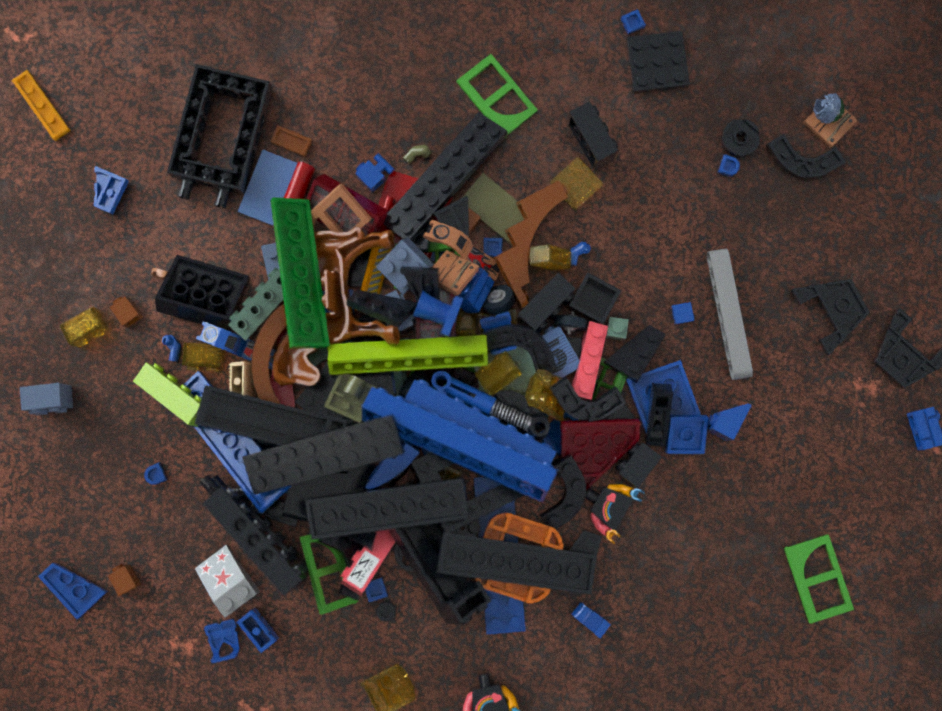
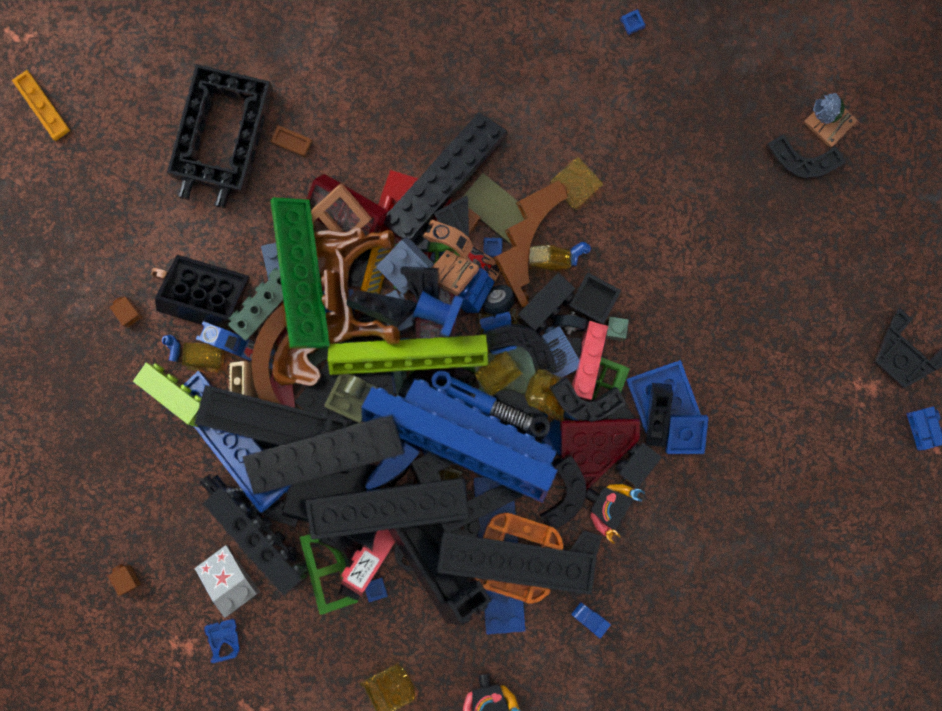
sand blue brick [20,383,73,416] -> none
blue wing [38,562,108,619] -> none
clear yellow brick [59,306,108,347] -> none
wing [94,166,129,215] -> none
blue tile [144,462,168,485] -> none
blue brick [237,607,279,653] -> none
medium blue door [238,150,315,226] -> none
blue brick [355,153,395,193] -> none
black tile [376,601,396,621] -> none
olive arm [403,145,431,164] -> none
bright green window [456,54,538,138] -> none
clear yellow slope [456,307,476,337] -> none
black brick [567,101,618,171] -> none
black wing [604,325,666,383] -> none
black plate [626,31,690,93] -> none
blue tile [671,302,695,325] -> none
light grey beam [707,248,753,380] -> none
blue slope [707,403,752,441] -> none
blue tile [718,154,740,177] -> none
black plate [721,119,760,158] -> none
bright green window [784,534,854,624] -> none
black wing [790,279,870,355] -> none

